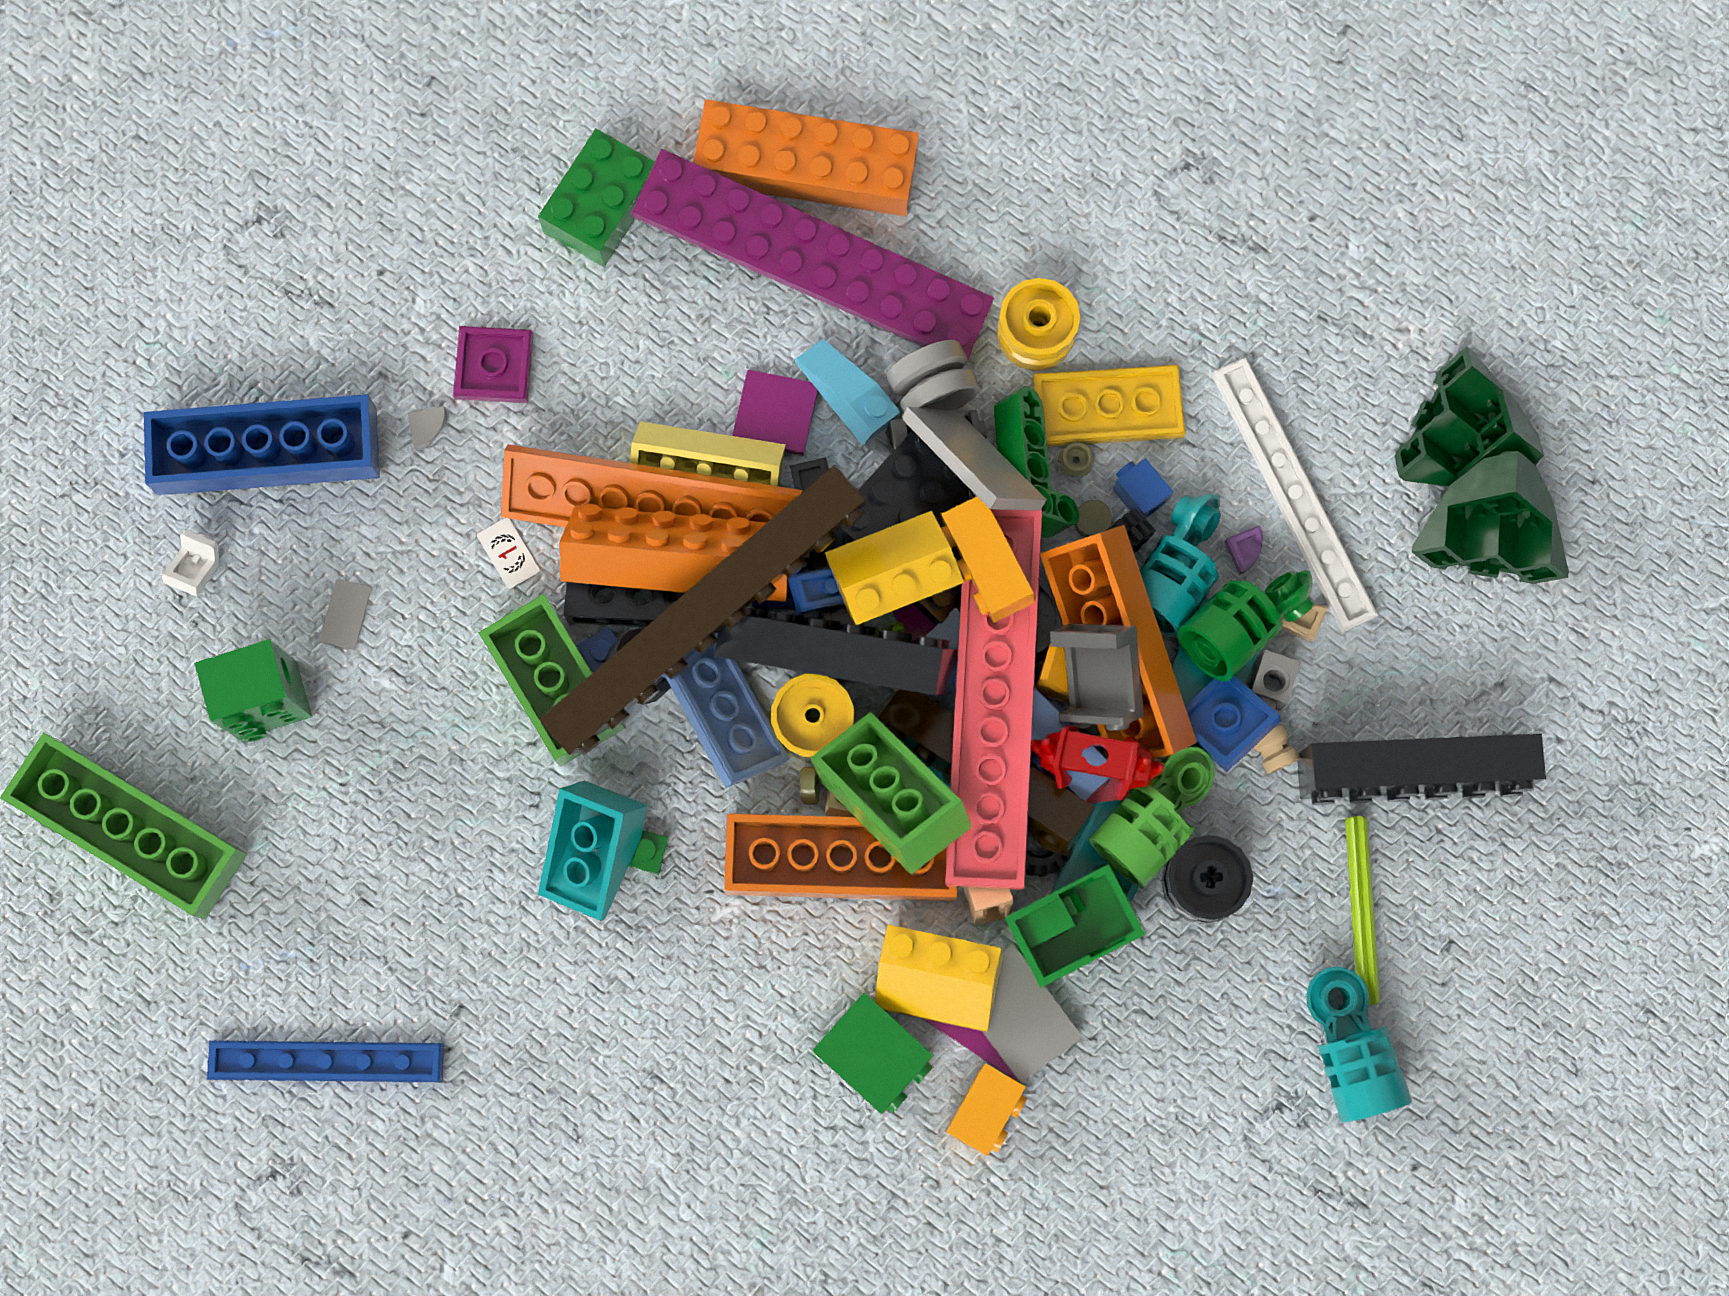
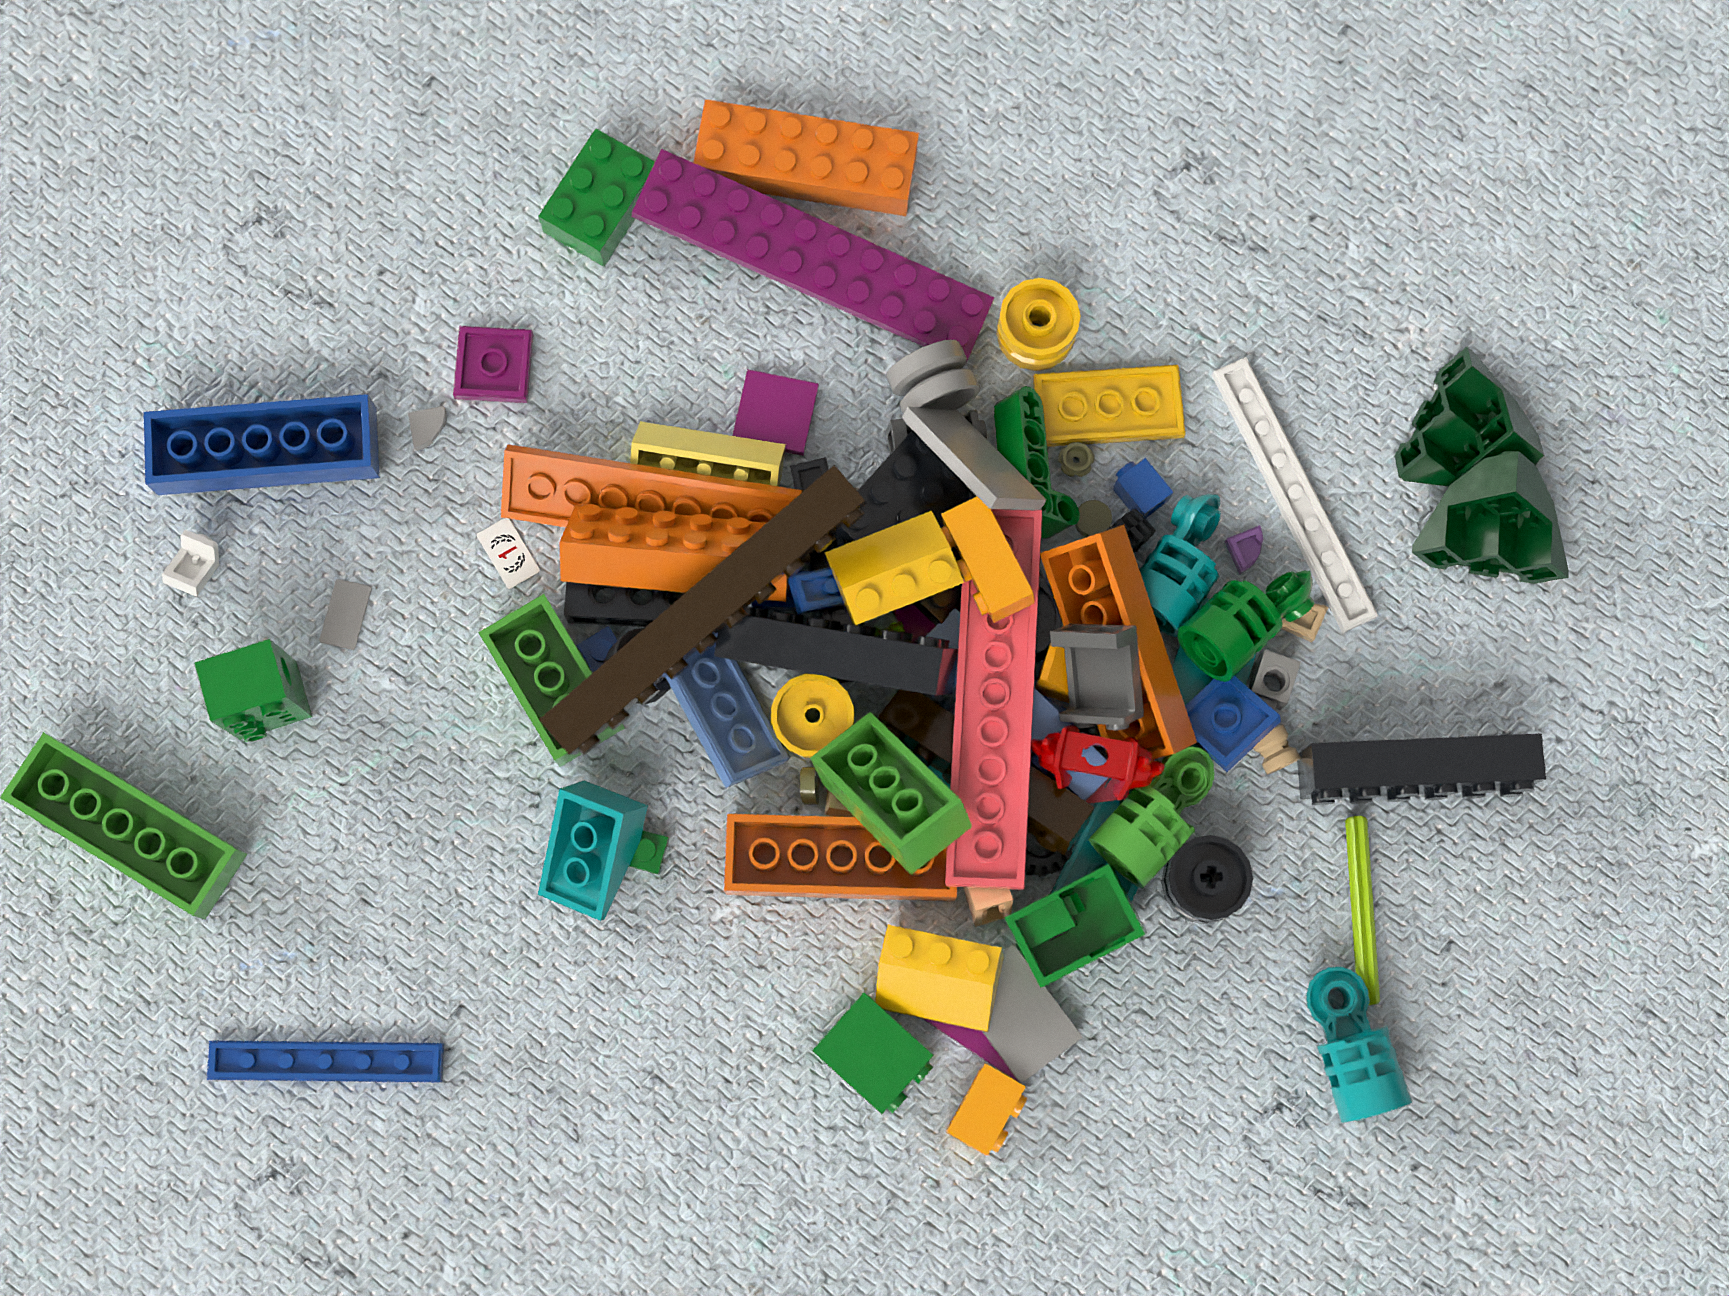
medium azure slope [794,339,900,446] -> none

